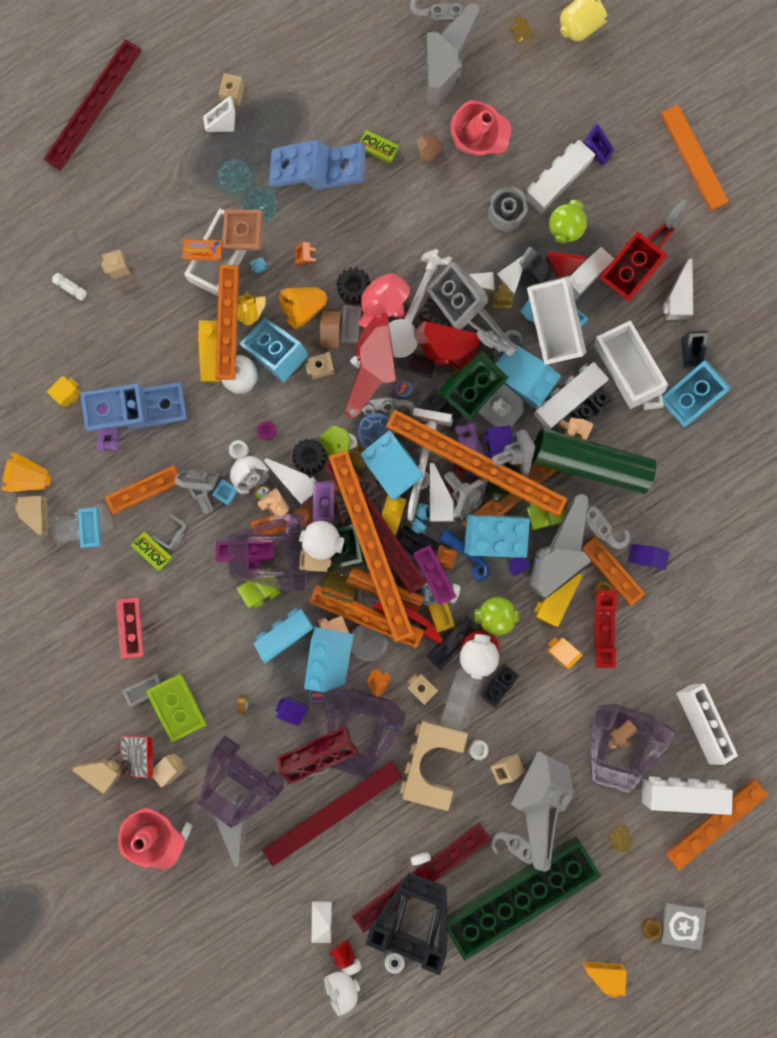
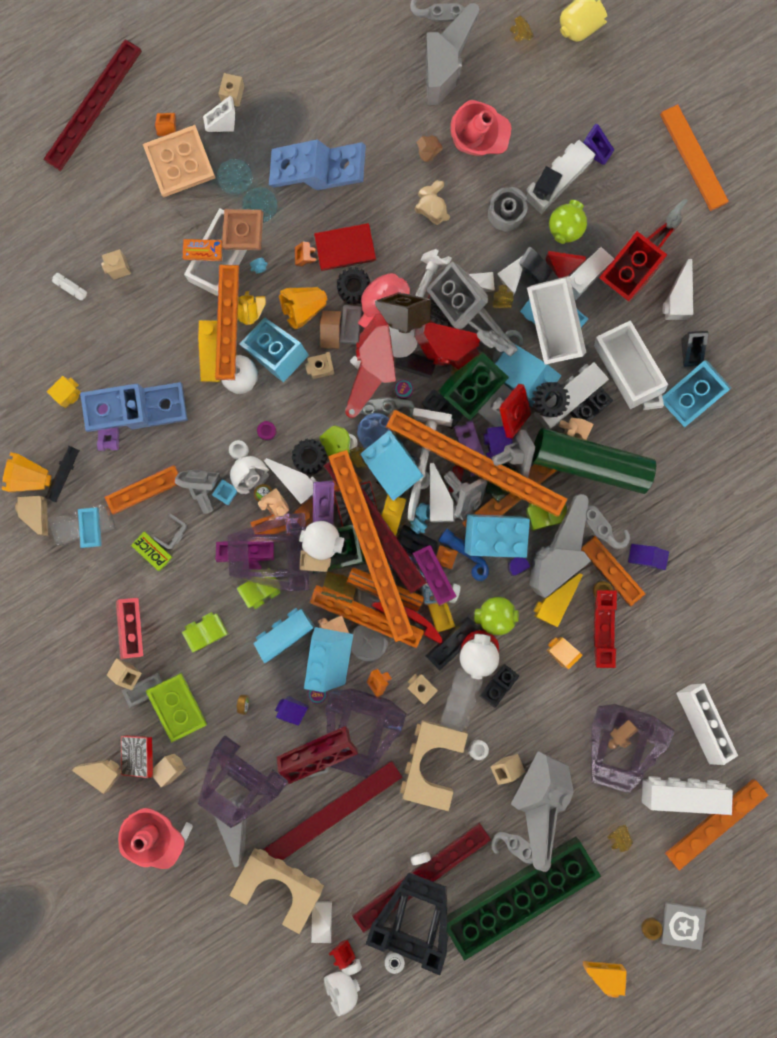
lime tile [359,130,399,164] -> none
none -> black pin [45,445,80,503]
none -> tan brick [107,658,142,690]
none -> light nougat plate [143,125,215,198]
none -> orange slope [155,113,176,137]
none -> lime brick [182,612,229,653]
none -> tan arch [229,848,324,934]
none -> red tile [314,223,376,271]
none -> dark brown slope [375,292,431,333]
none -> tan animal [414,180,450,225]
none -> red tile [499,384,531,439]
none -> black brick [532,166,563,201]
none -> black tyre [532,382,570,417]

